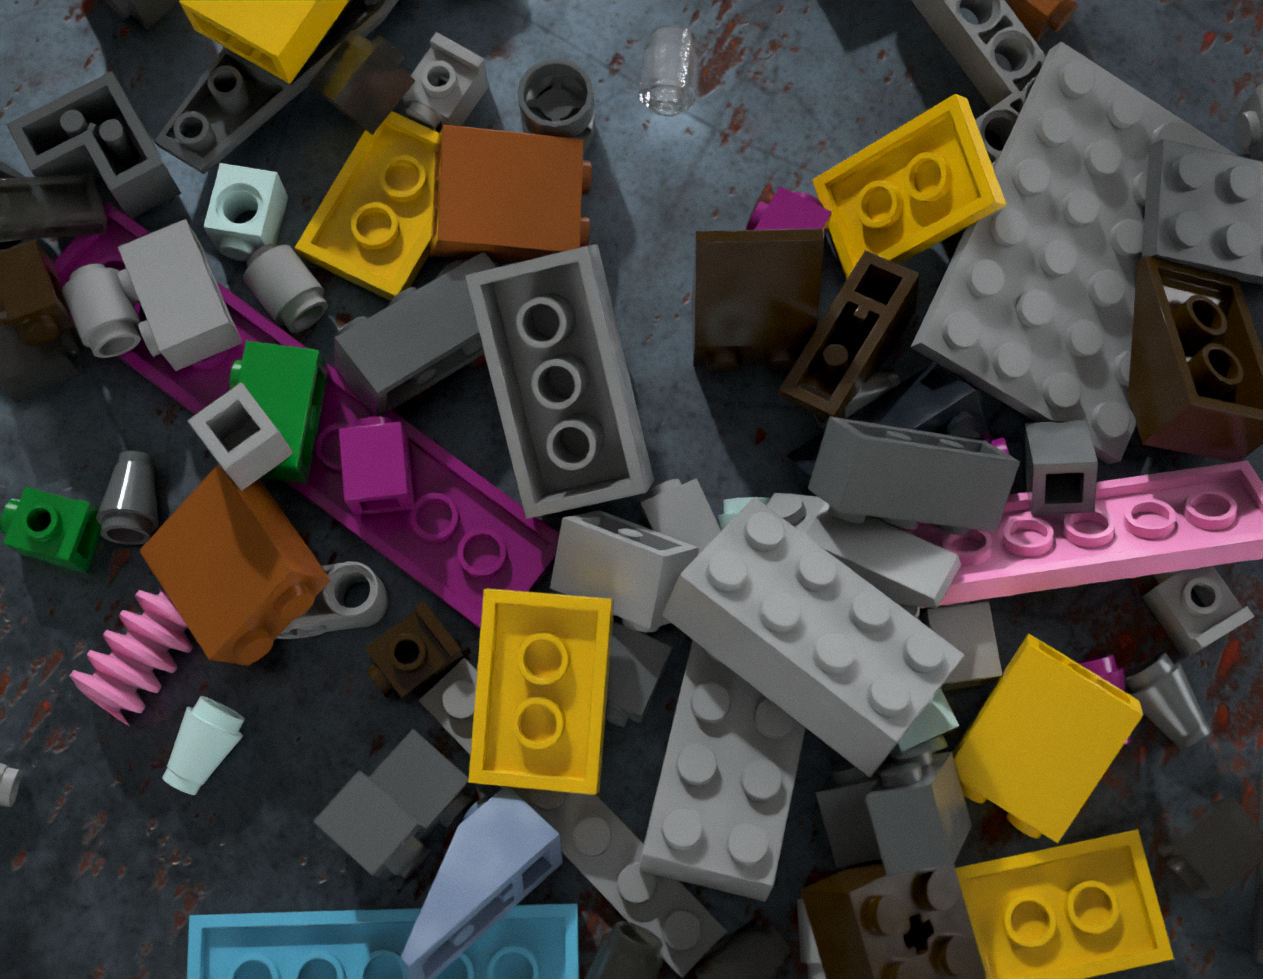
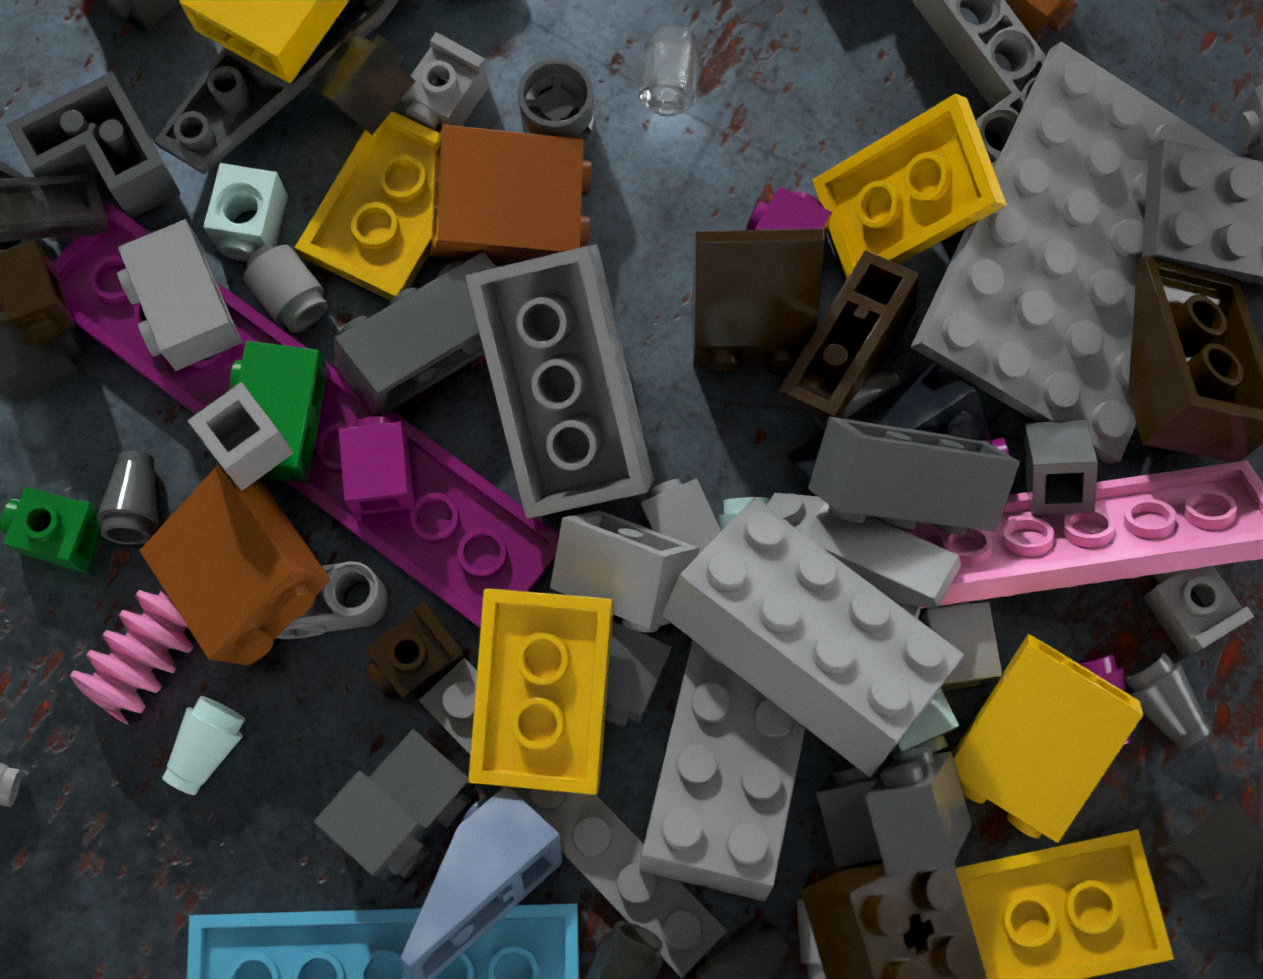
light grey brick [62,264,141,358] -> none

